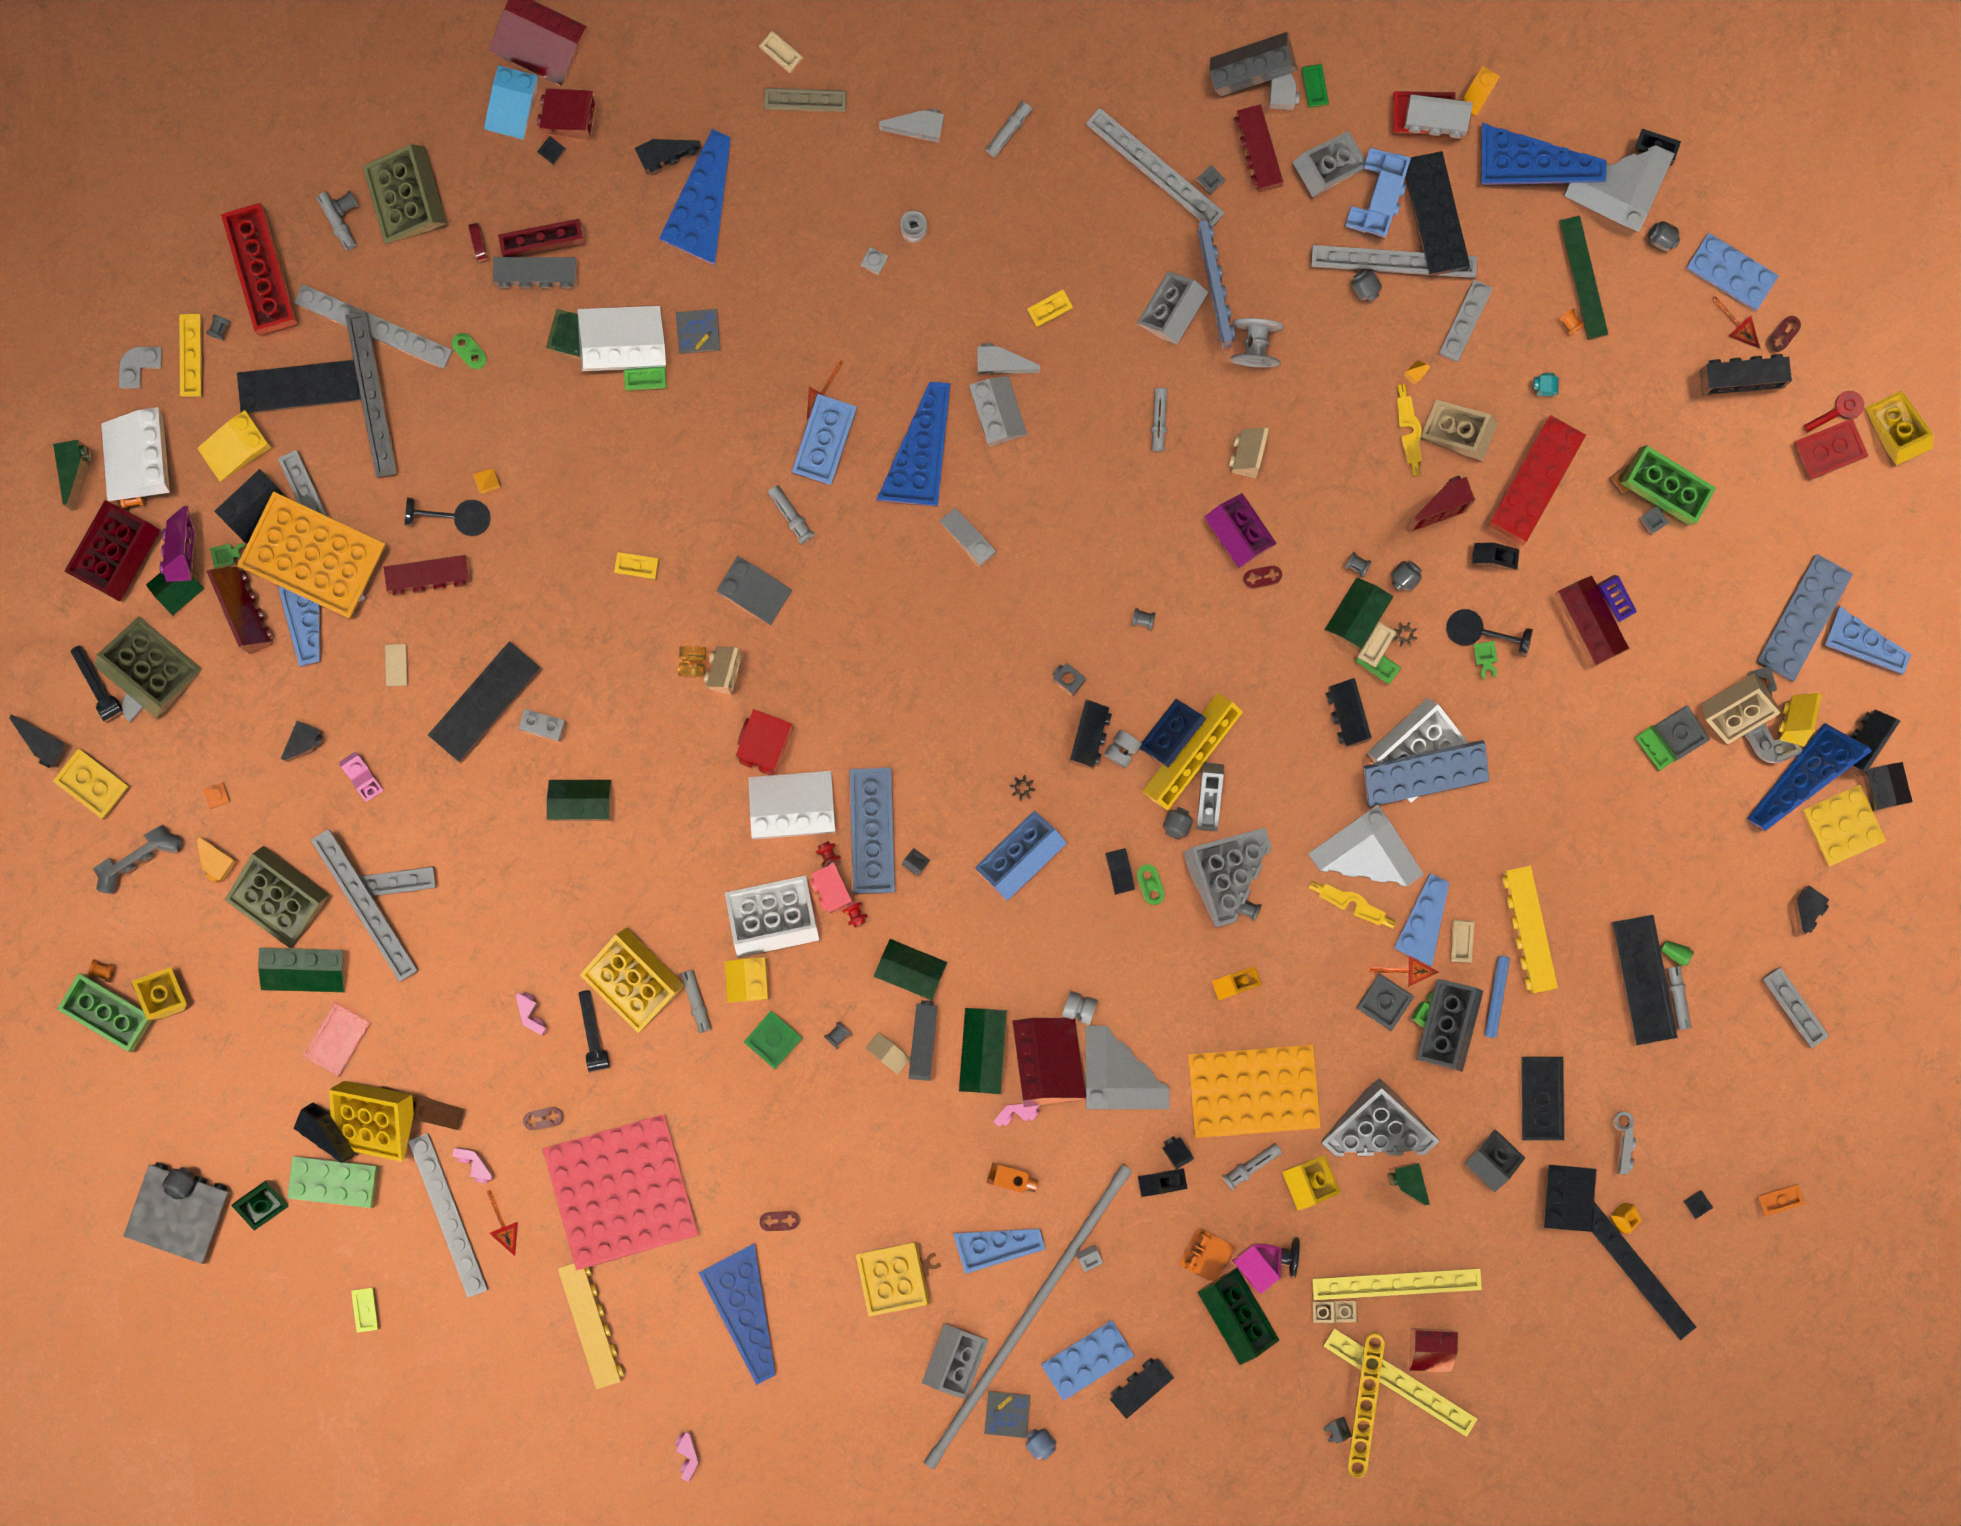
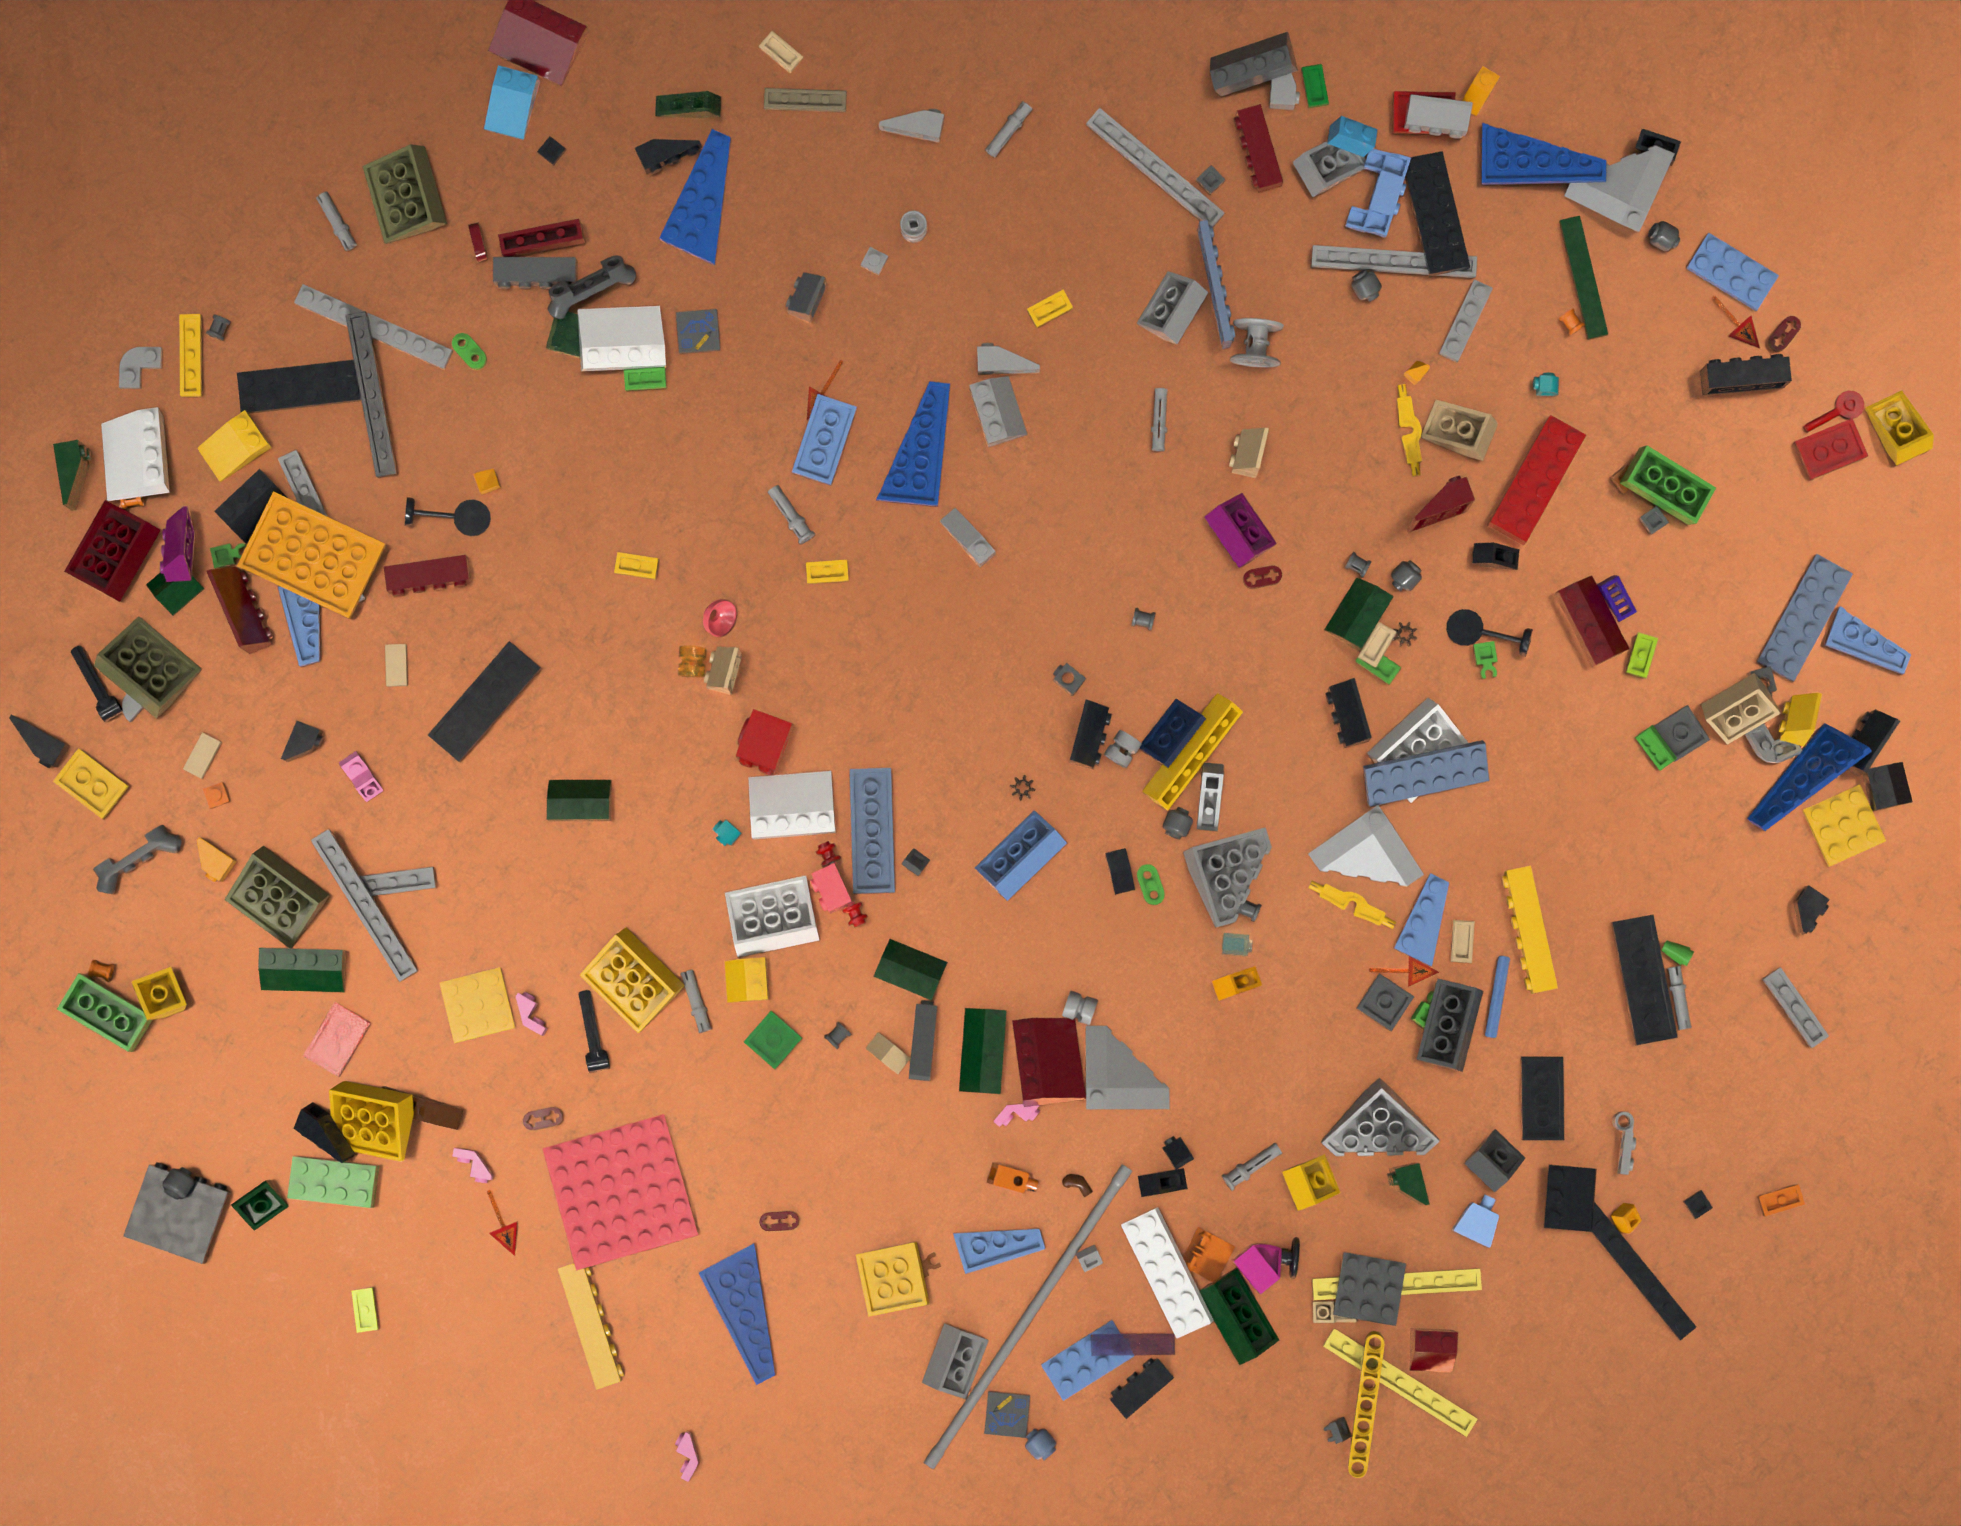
red brick [221,203,298,336] -> none
dark grey bush [332,190,359,216] -> none
light grey plate [408,1133,488,1298] -> none
light grey brick [518,709,567,742] -> none
dark red slope [537,88,596,141] -> none
dark grey slope [717,556,792,626] -> none
light orange plate [1188,1045,1320,1138] -> none
none -> tan tile [183,732,222,779]
none -> yellow plate [440,967,516,1043]
none -> dark grey plate [547,255,636,319]
none -> clear green slope [655,91,721,118]
none -> coral piece [703,599,737,637]
none -> teal plate [712,820,742,846]
none -> dark grey slope [786,272,827,323]
none -> yellow plate [806,560,849,584]
none -> reddish brown arm [1062,1174,1093,1197]
none -> clear purple plate [1091,1334,1175,1356]
none -> white plate [1121,1207,1214,1338]
none -> clear light blue brick [1221,933,1253,957]
none -> dark azure brick [1327,116,1378,157]
none -> dark grey plate [1333,1252,1406,1326]
none -> light blue torso [1452,1194,1499,1248]
none -> lime plate [1626,632,1658,679]

